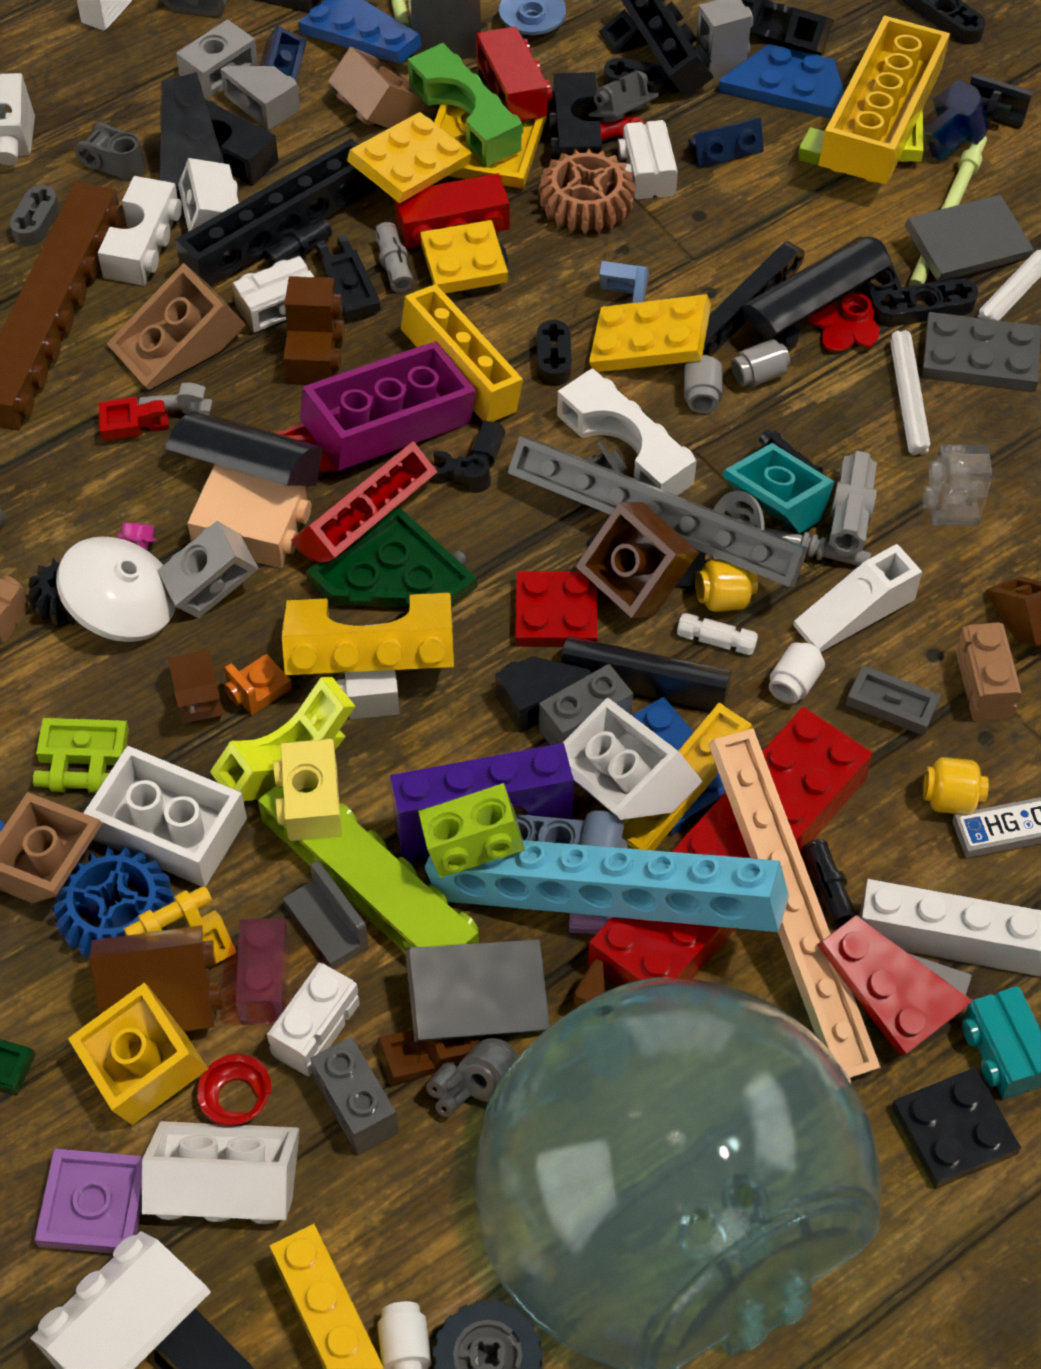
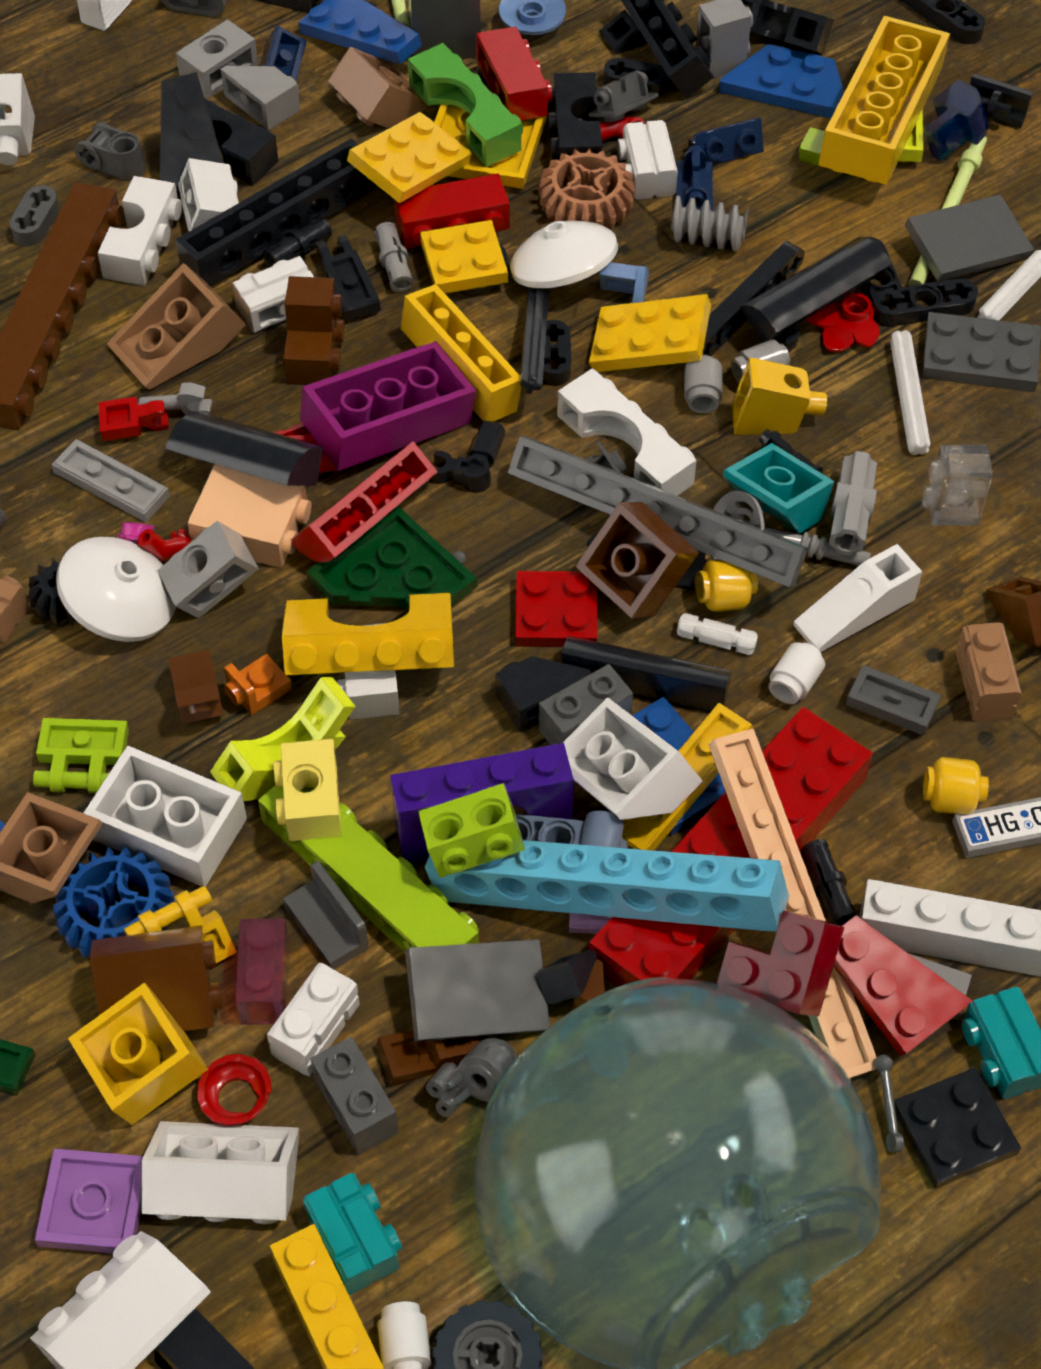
none -> light grey tile [52,439,170,523]
none -> red arm [138,529,192,562]
none -> teal brick [302,1173,403,1295]
none -> white dish [510,220,618,288]
none -> black axle [520,287,549,394]
none -> black slope [536,949,597,1004]
none -> light grey piece [671,196,749,252]
none -> dark blue hinge [677,145,713,212]
none -> dark red brick [716,910,845,1016]
none -> yellow torso [731,358,827,435]
none -> dark grey hinge [875,1054,904,1152]

